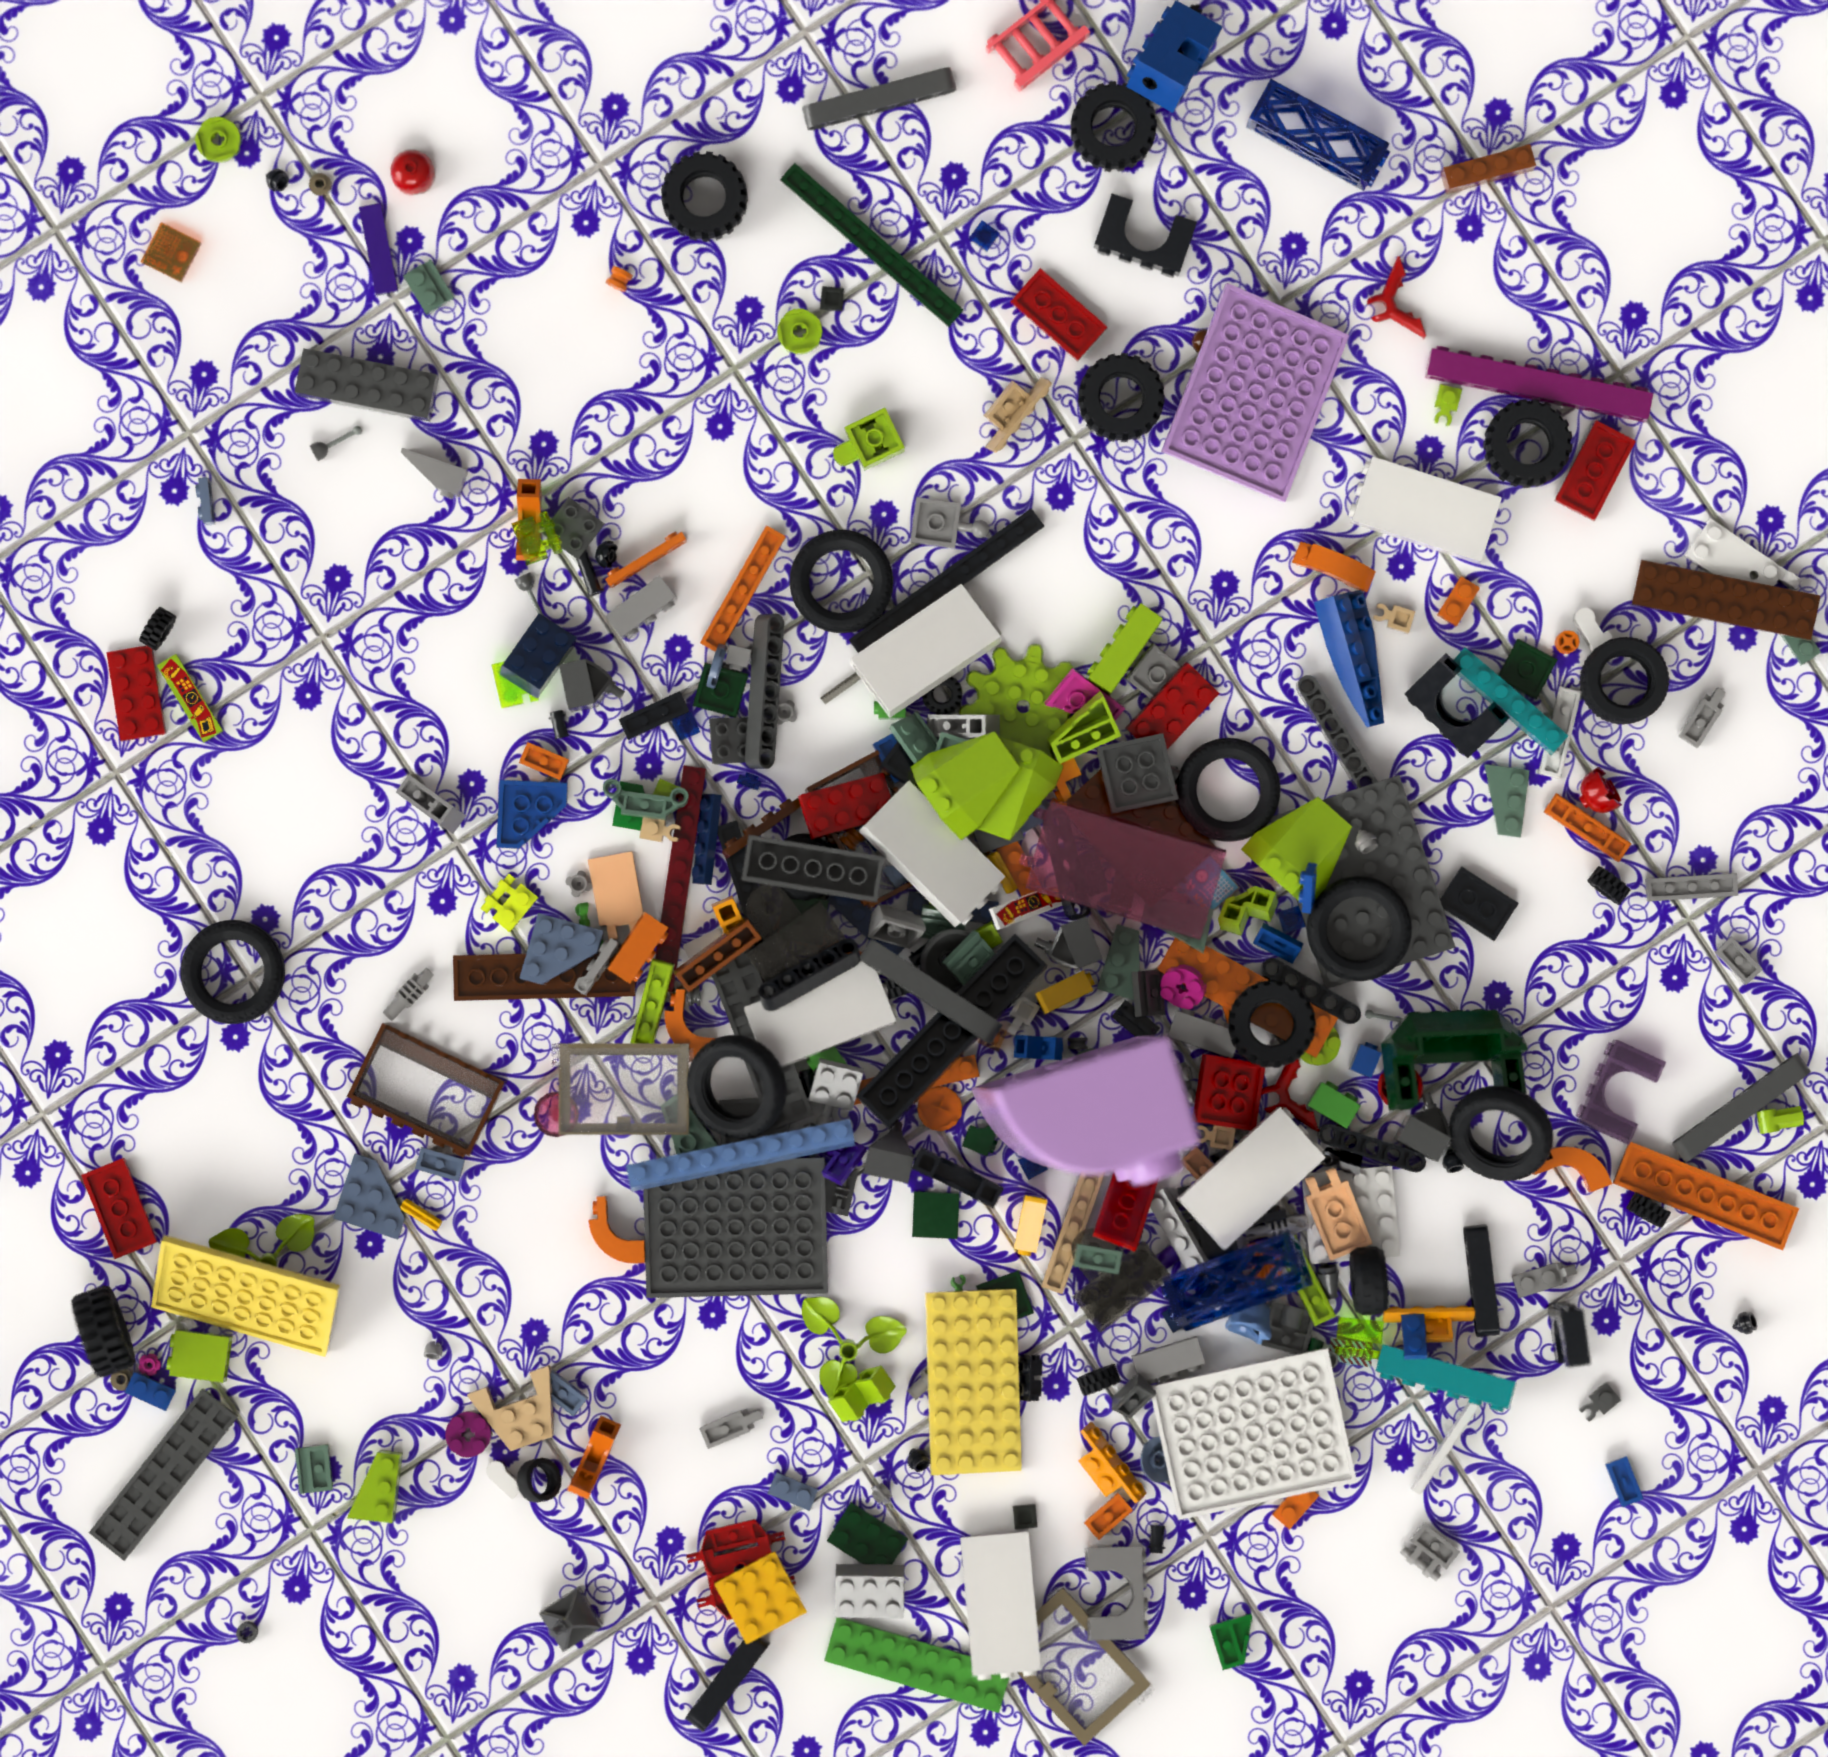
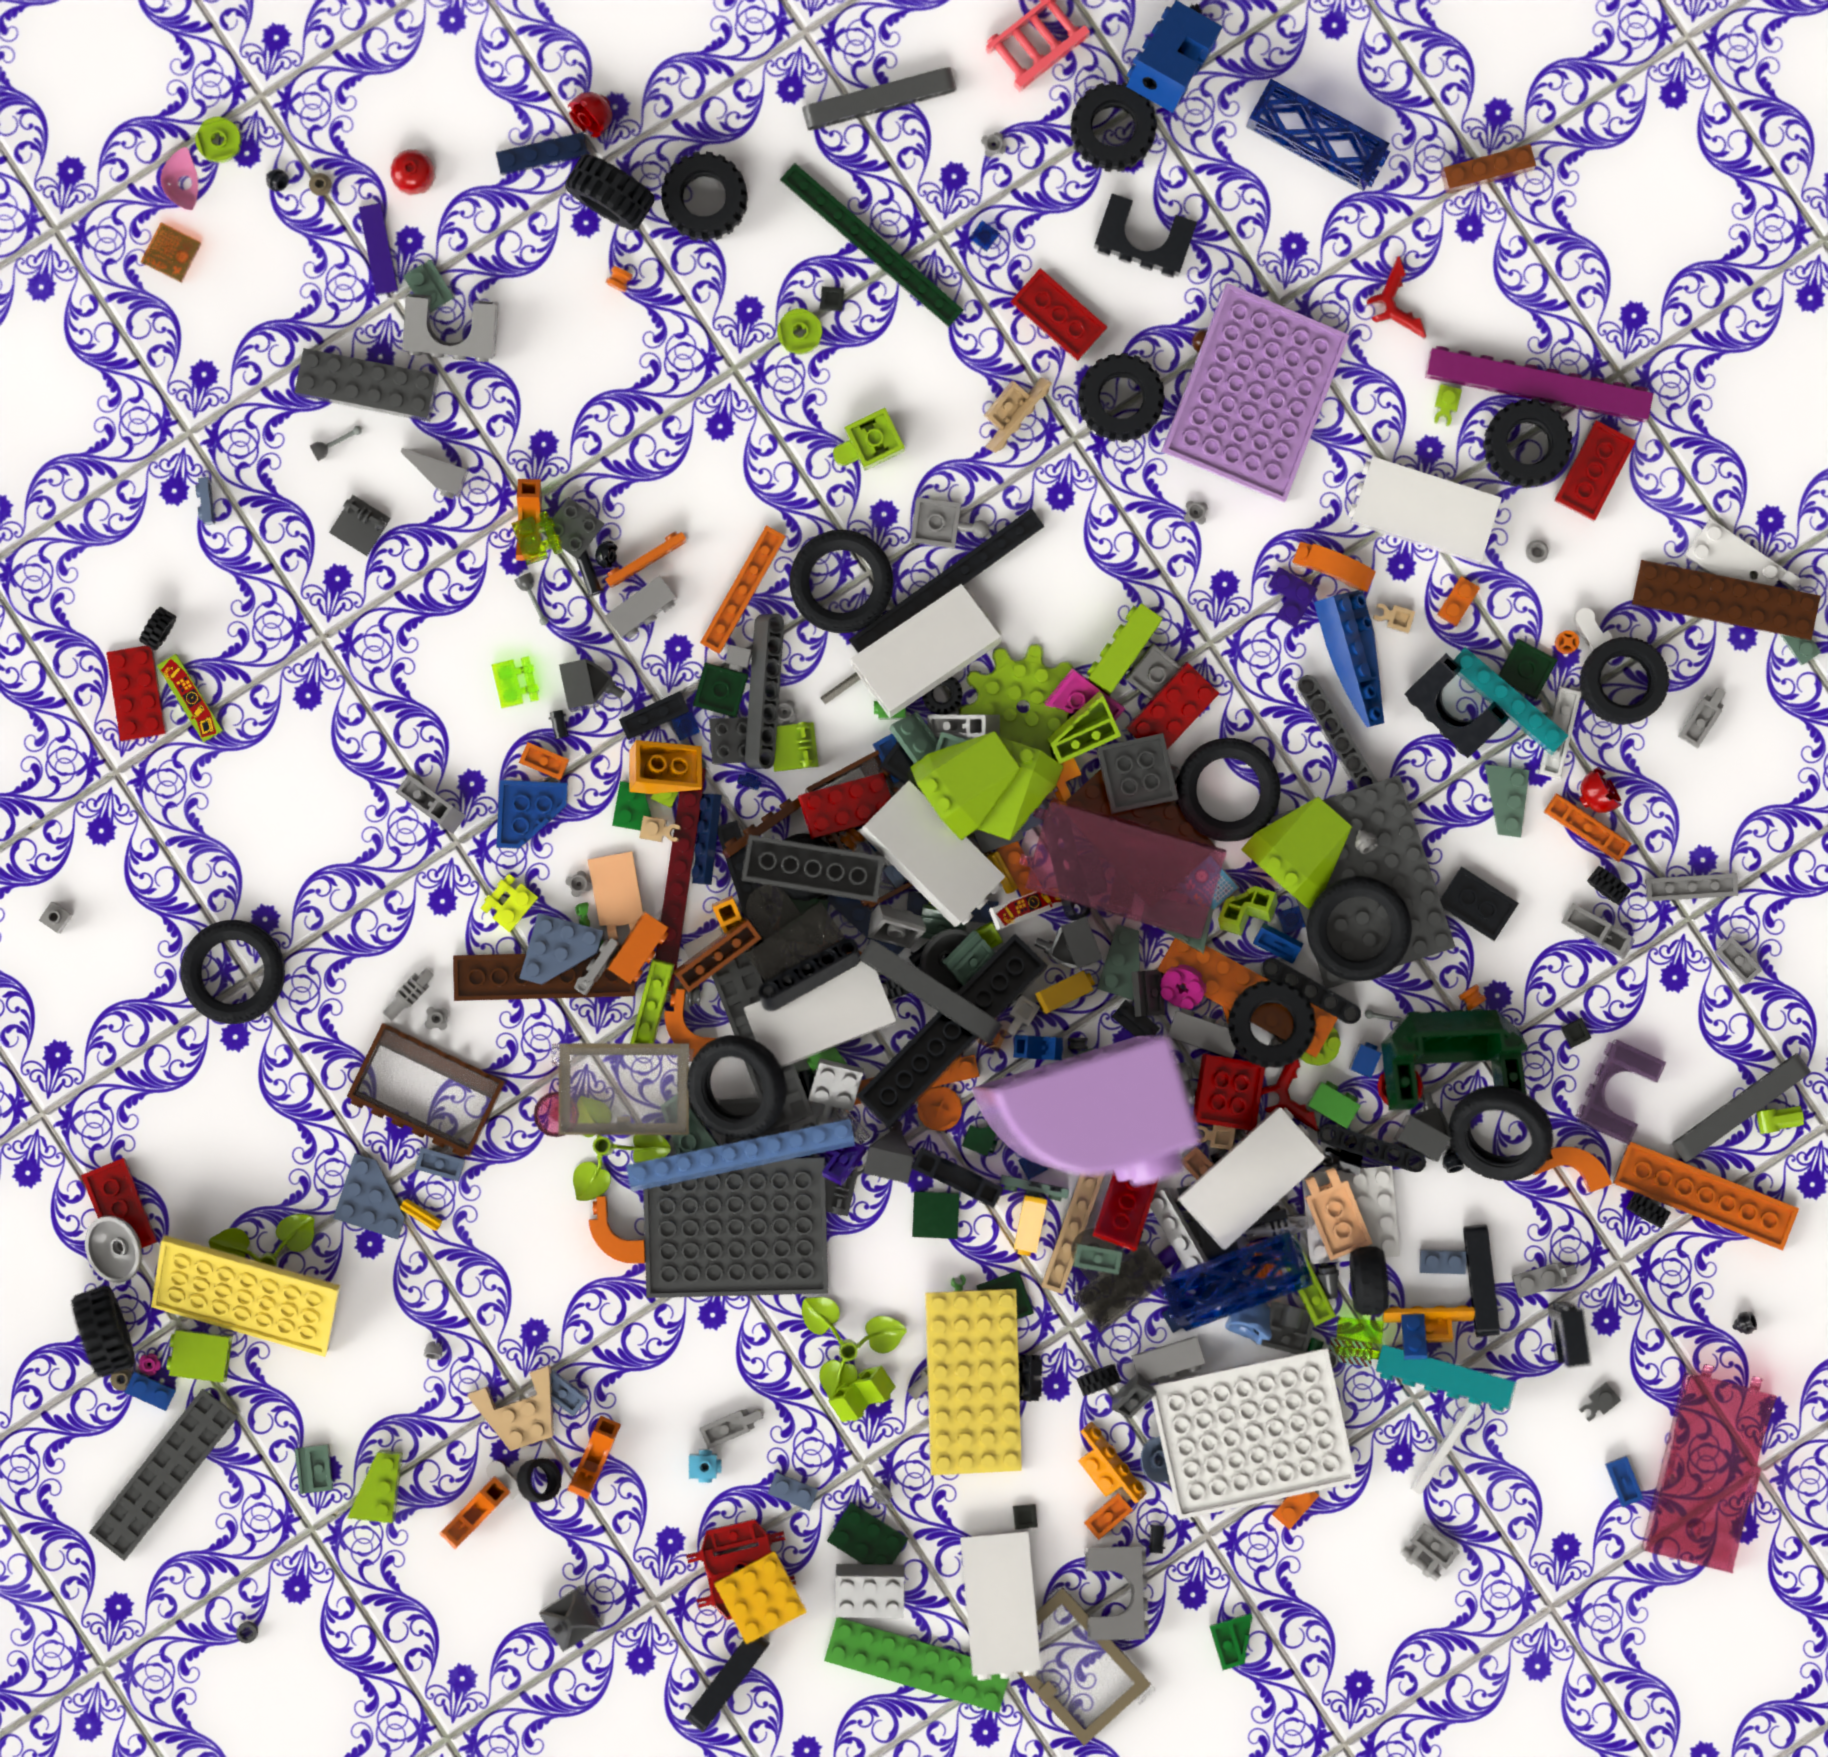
magenta plate [445,1411,492,1457] -> none
dark blue brick [500,613,577,699] -> none
sand green plate [603,779,689,820] -> none
sand blue tile [706,644,727,689] -> none
black plate [907,1448,930,1472] -> none
blue plate [1299,862,1317,914] -> none
none -> light grey plate [39,902,73,933]
none -> light grey dish [85,1216,142,1283]
none -> bright pink piece [161,147,198,210]
none -> dark grey hinge [329,495,391,556]
none -> light grey arch [402,294,498,362]
none -> light grey plate [425,1007,449,1030]
none -> orange arch [439,1476,511,1549]
none -> dark blue plate [495,132,588,176]
none -> black tyre [565,154,654,231]
none -> red cylinder [568,92,612,137]
none -> lime plant [573,1096,671,1201]
none -> light orange slope [629,740,702,794]
none -> medium azure brick [689,1450,722,1483]
none -> lime hinge [773,722,819,772]
none -> clear pin [833,1107,871,1144]
none -> light grey plate [981,132,1006,157]
none -> sand green wing [1000,1175,1069,1201]
none -> light grey plate [1184,501,1208,525]
none -> dark purple plate [1267,567,1318,628]
none -> sand blue plate [1419,1250,1466,1274]
none -> orange wheel [1458,984,1487,1011]
none -> light grey plate [1526,540,1549,563]
none -> pearl dark grey tile [1560,1018,1591,1048]
none -> light grey slope [1561,903,1635,960]
none -> clear pink piece [1641,1364,1777,1574]

